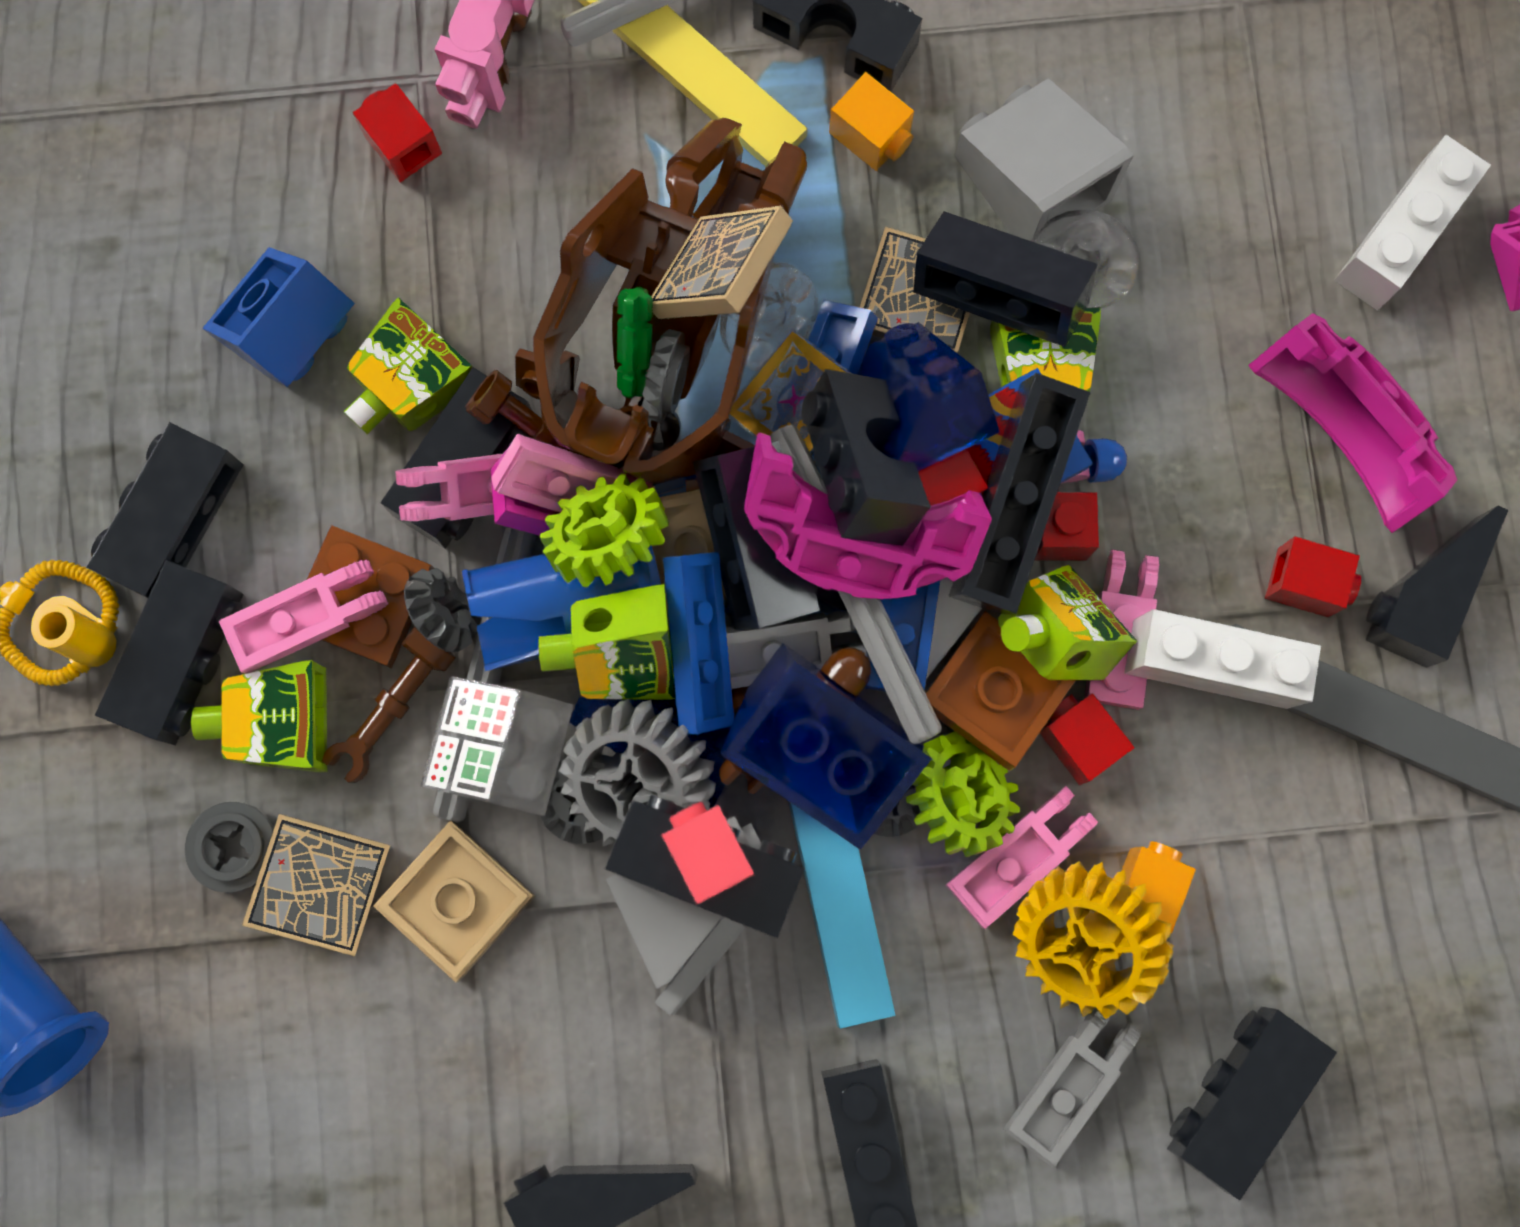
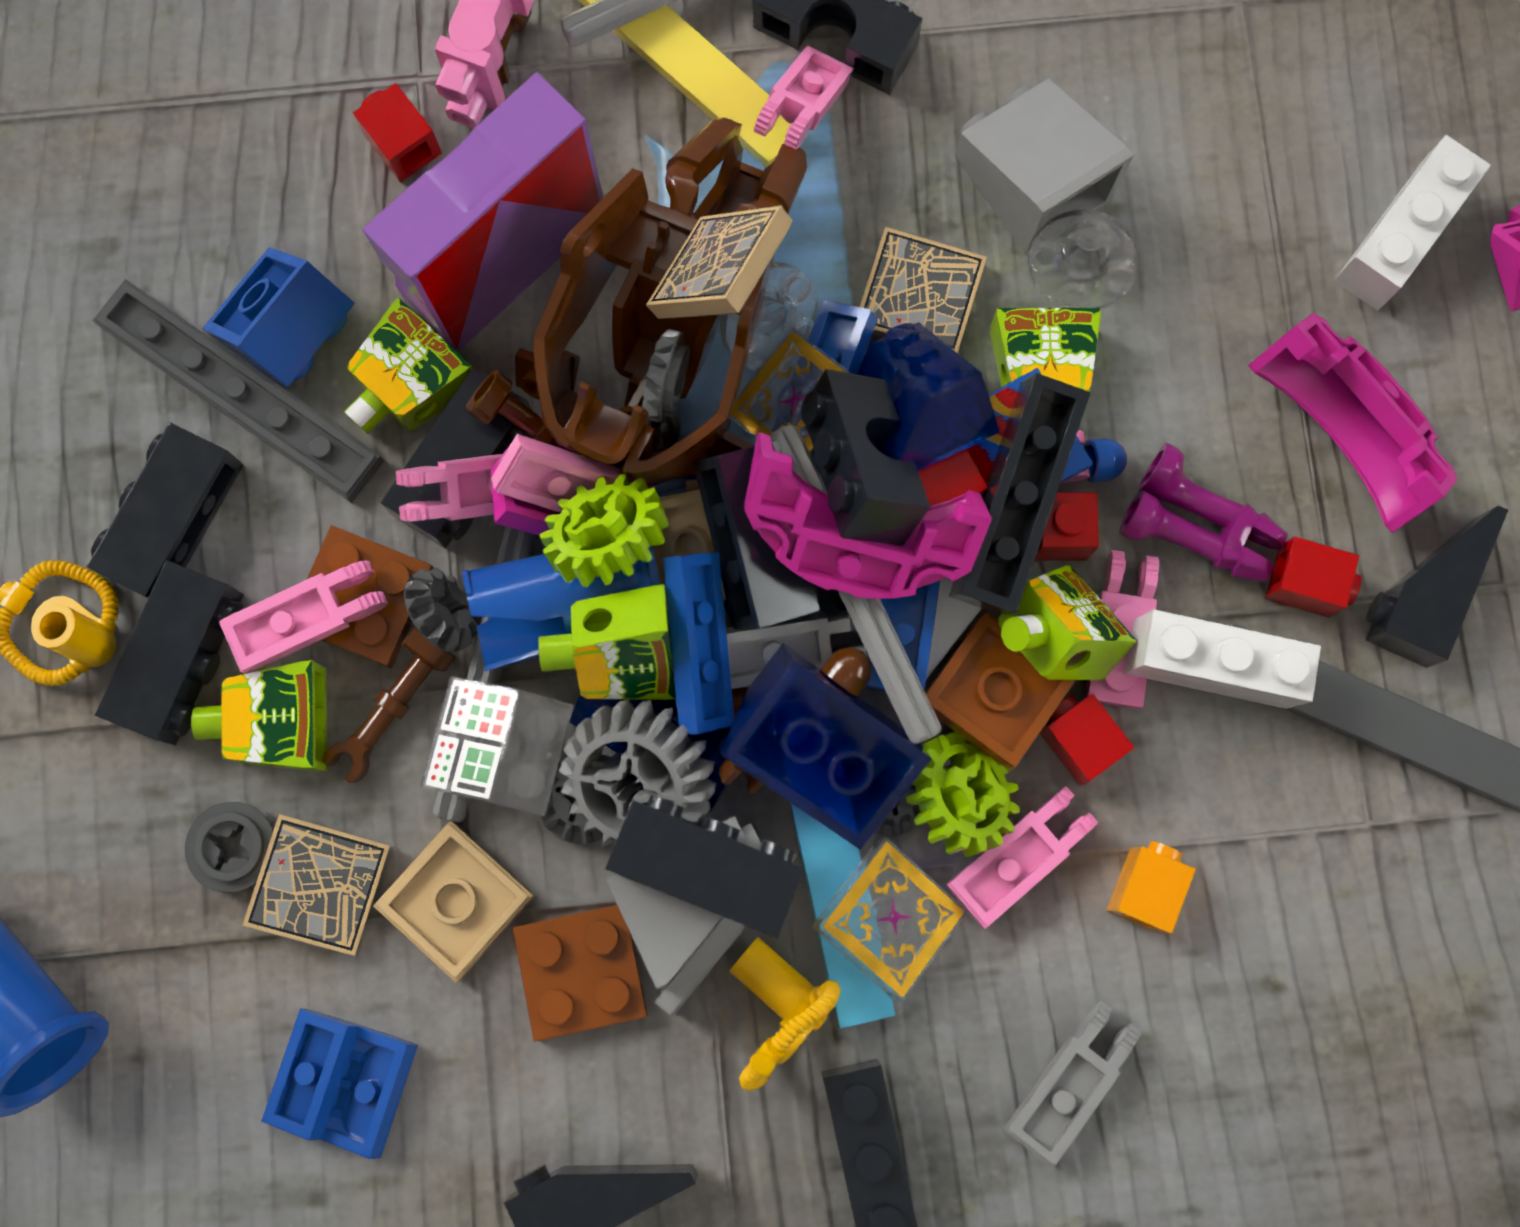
green axle [617,287,653,399] -> none
coral brick [662,802,754,904] -> none
light orange brick [829,72,914,171] -> none
black brick [913,211,1098,347] -> none
yellow gear [1012,861,1174,1020] -> none
black brick [1167,1006,1337,1201] -> none
none -> dark grey tile [92,279,384,503]
none -> blue slope [261,1008,418,1159]
none -> medium lavender tile [362,72,603,352]
none -> dark orange plate [512,905,648,1042]
none -> yellow piece [729,937,841,1091]
none -> bright pink hinge [754,45,854,150]
none -> tile [812,837,968,1002]
none -> magenta piece [1119,442,1288,582]

